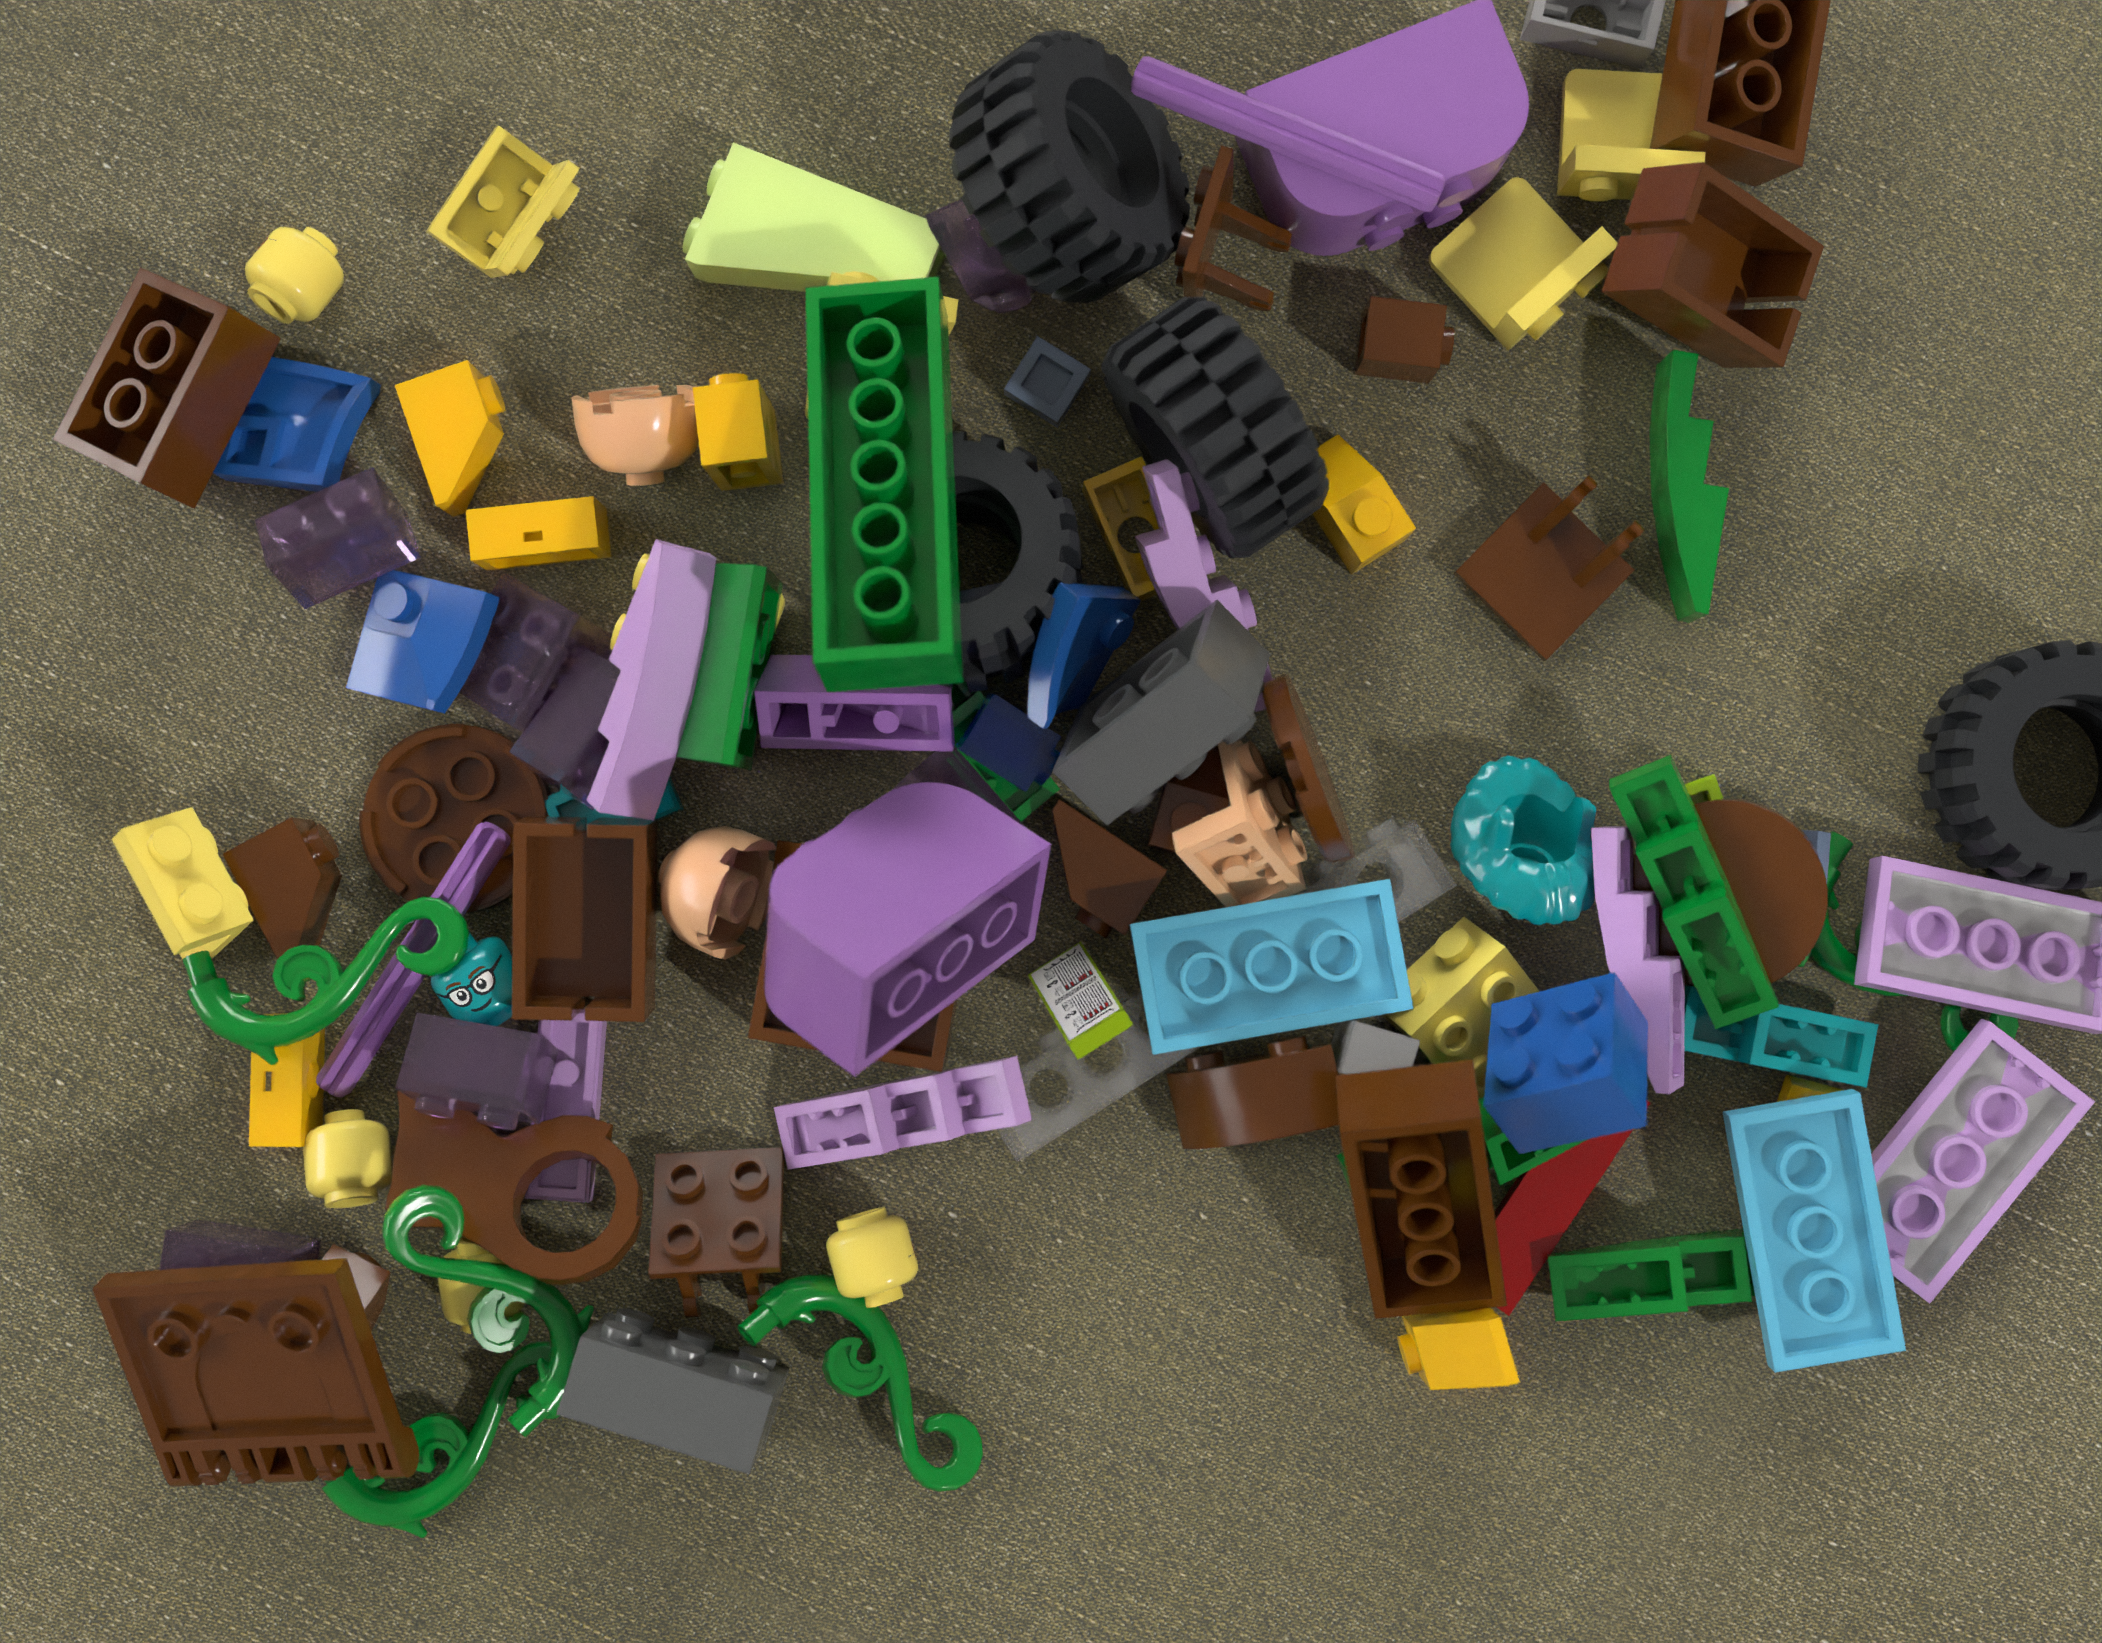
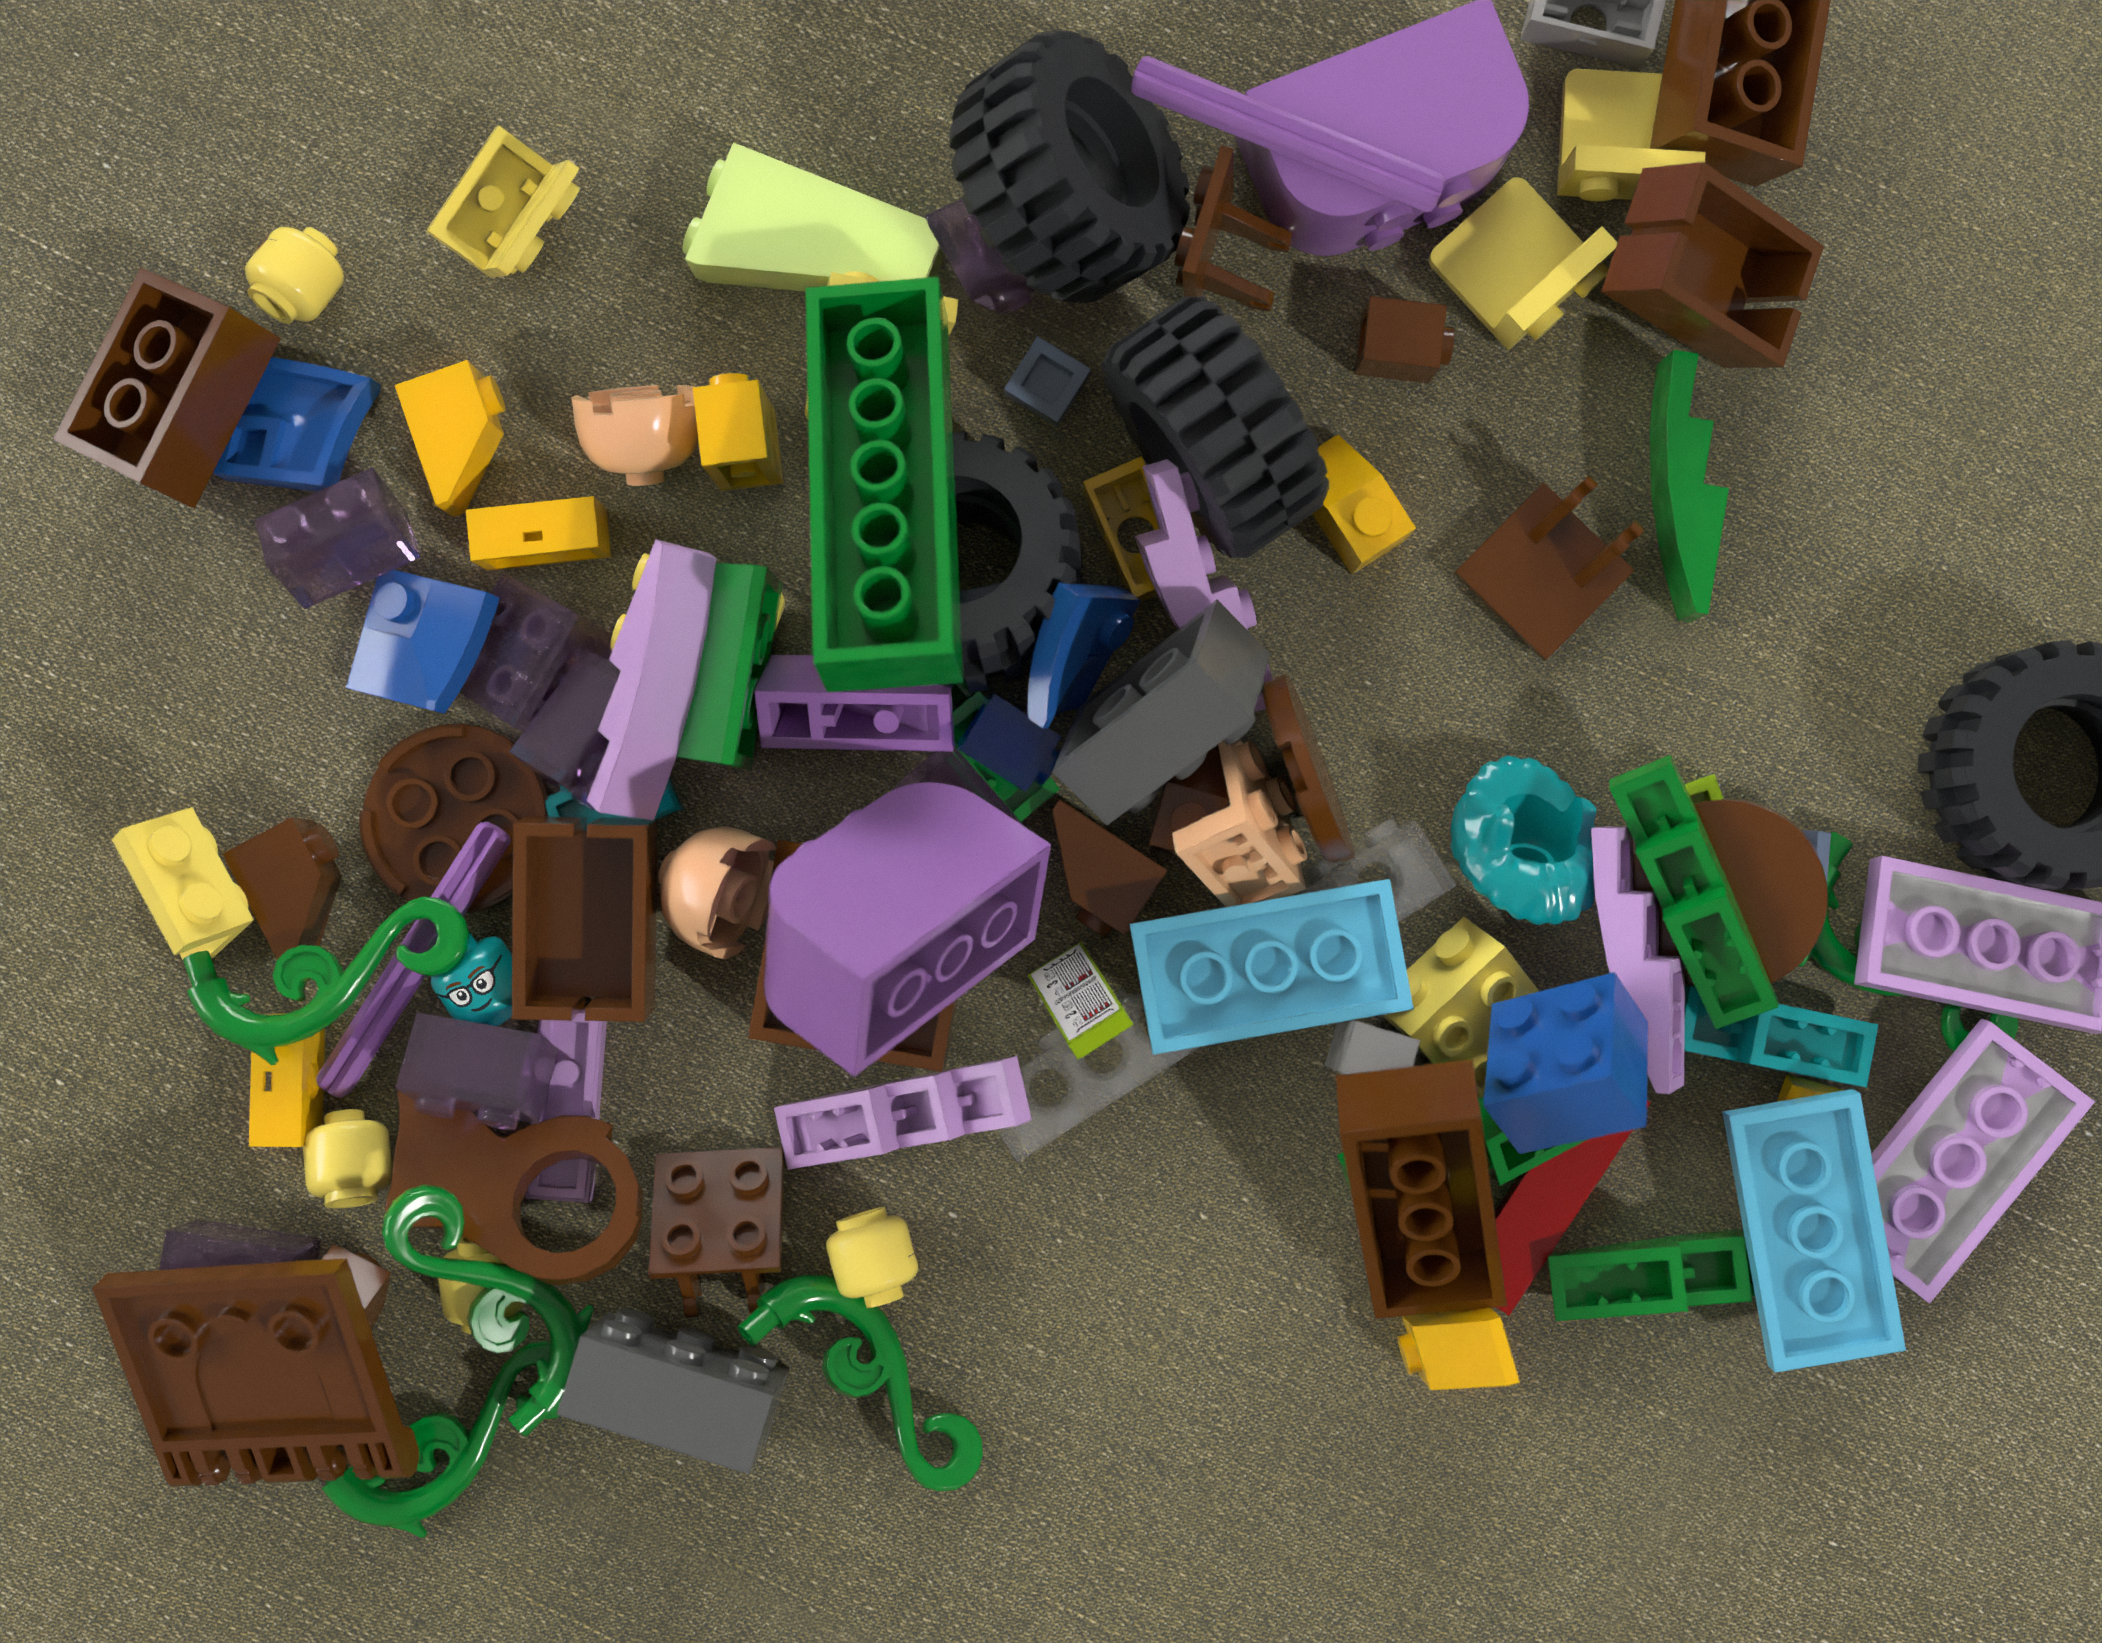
reddish brown brick [1166,1035,1339,1149] -> none

